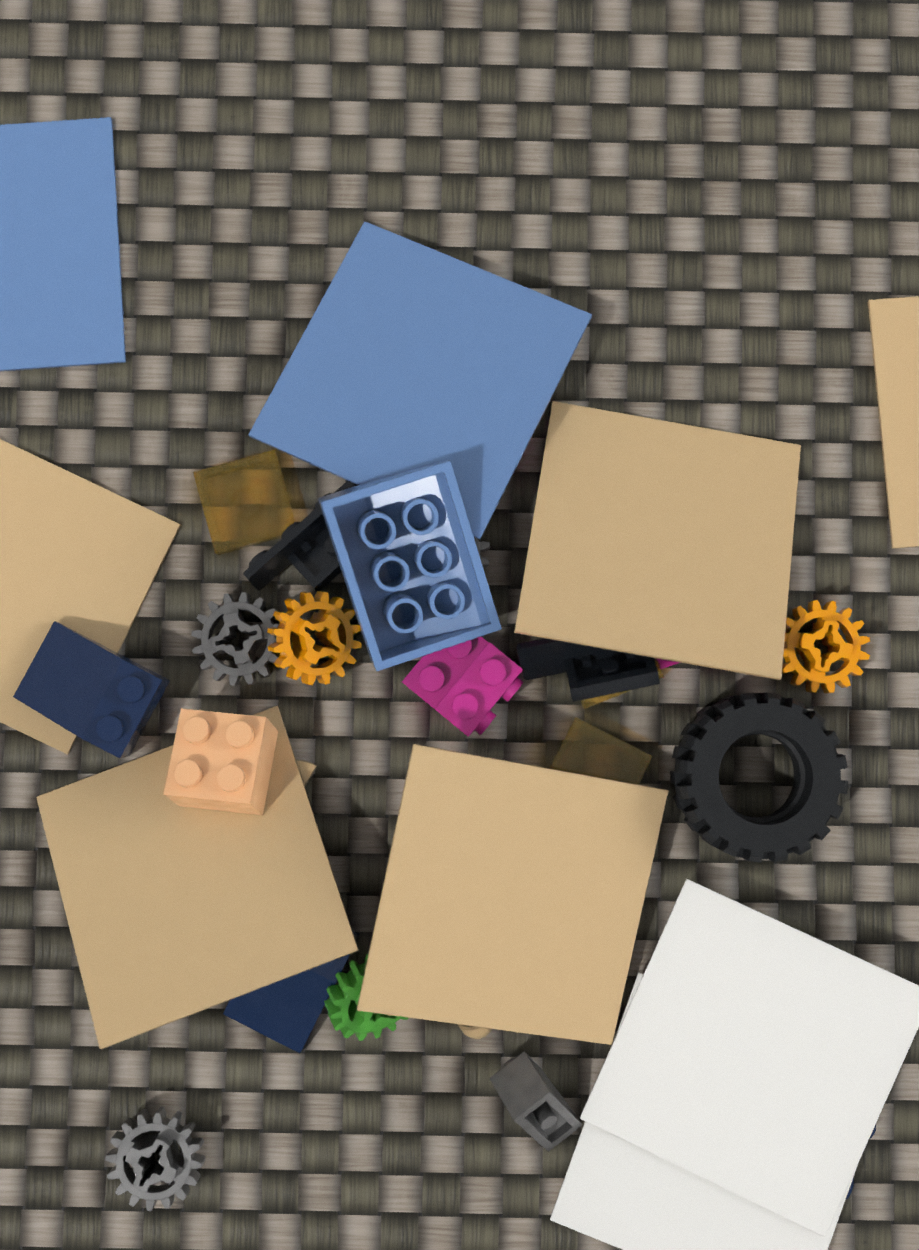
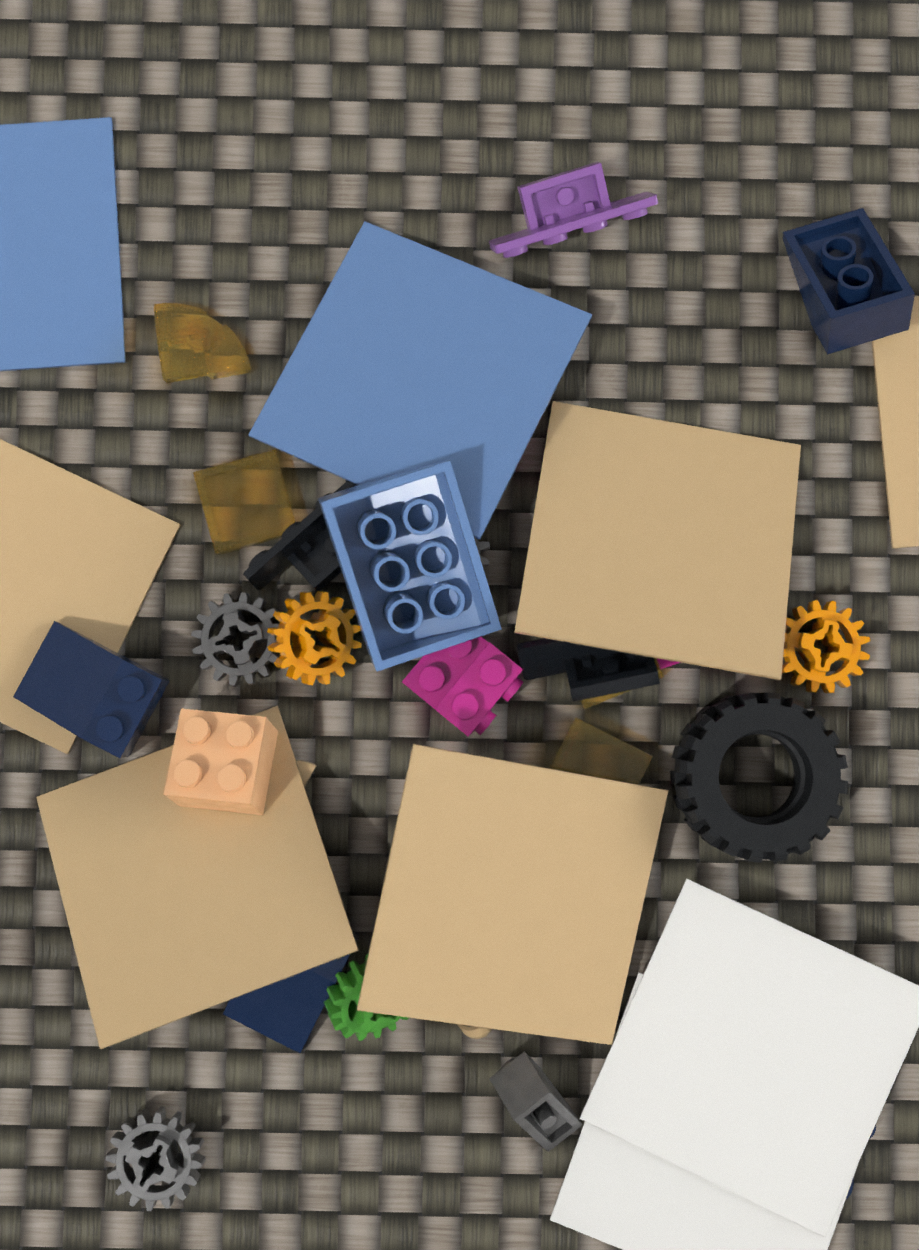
none -> clear yellow brick [154,303,252,383]
none -> medium lavender bracket [489,162,658,258]
none -> dark blue slope [782,208,915,355]

